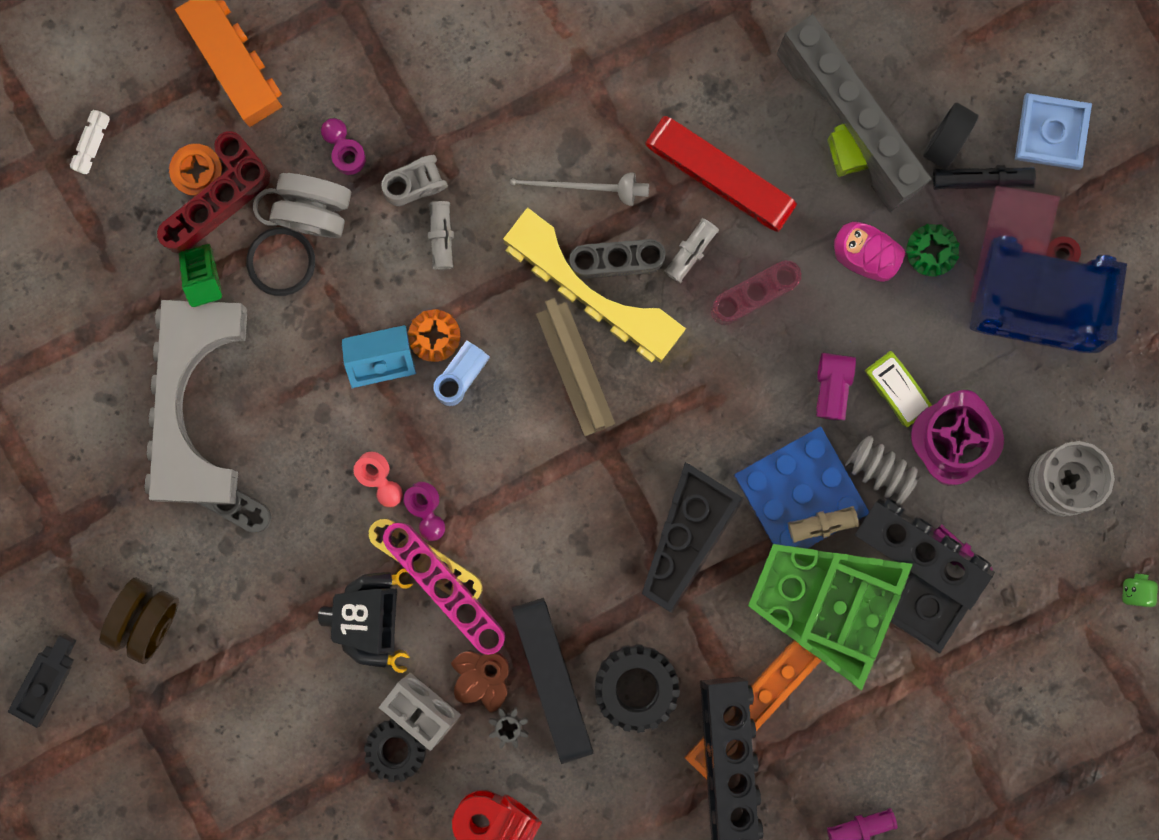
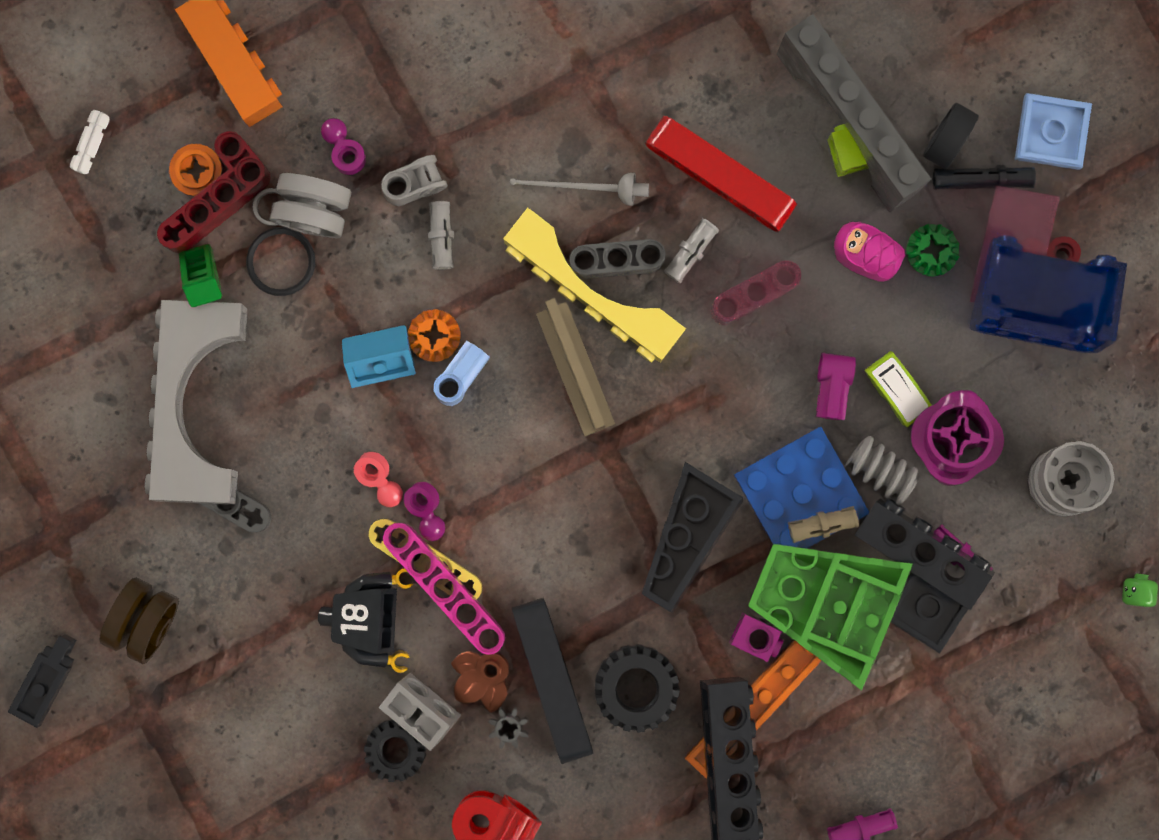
none -> magenta brick [728,612,784,662]

